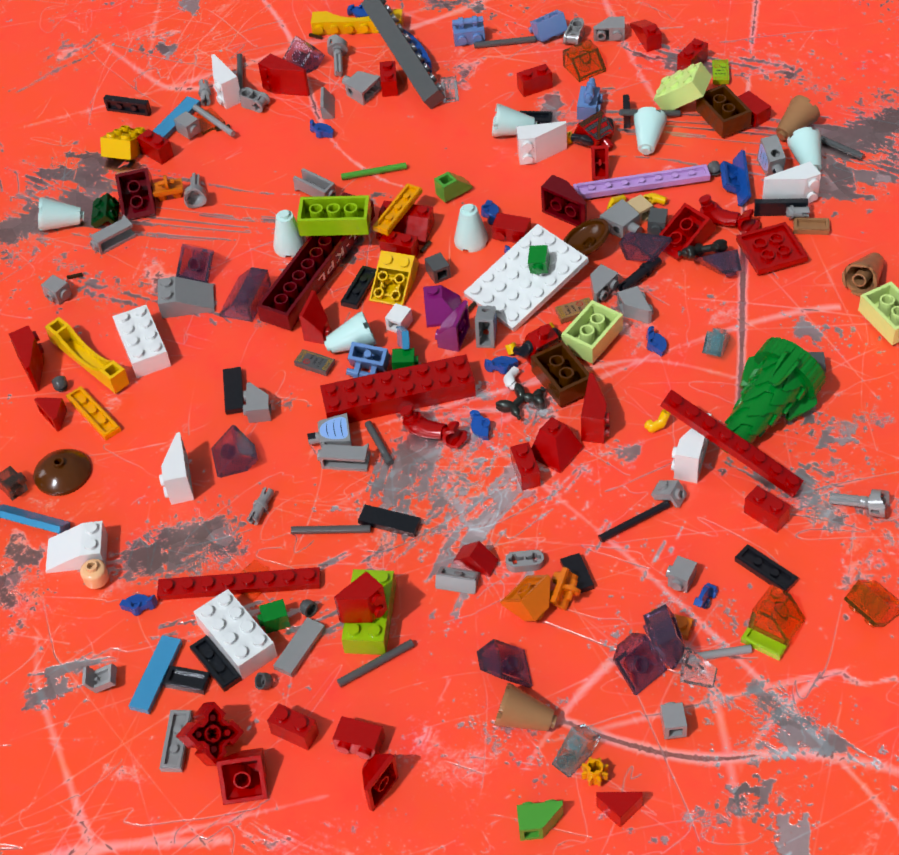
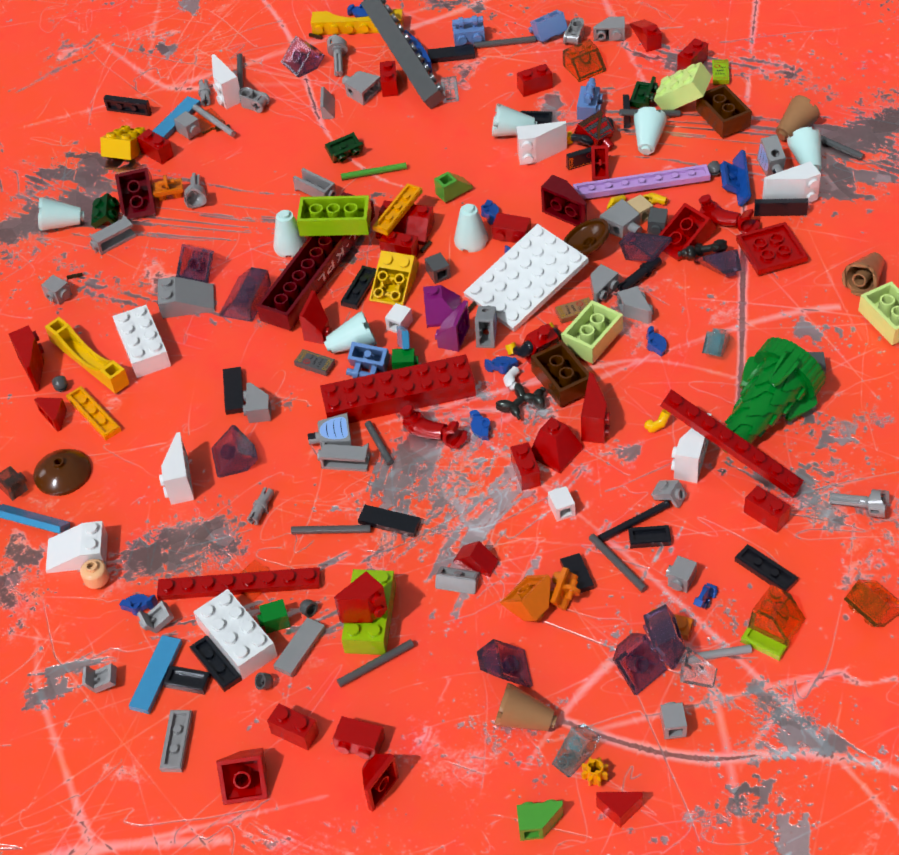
red brick [176,702,244,766] -> none
red slope [258,53,310,96] -> none
blue piece [310,119,334,138] -> none
light grey beam [505,550,544,573] -> none
green brick [528,245,550,274] -> none
red brick [738,91,771,128] -> none
light grey pin [786,205,810,219] -> none
medium nougat tile [793,217,830,235] -> none
none -> light grey bracket [137,601,174,633]
none -> dark green bracket [325,132,364,163]
none -> black tile [428,44,475,63]
none -> white brick [548,486,576,522]
none -> tile [566,145,597,171]
none -> dark grey bar [589,534,648,593]
none -> black tile [628,525,671,549]
none -> dark green bracket [630,76,658,108]

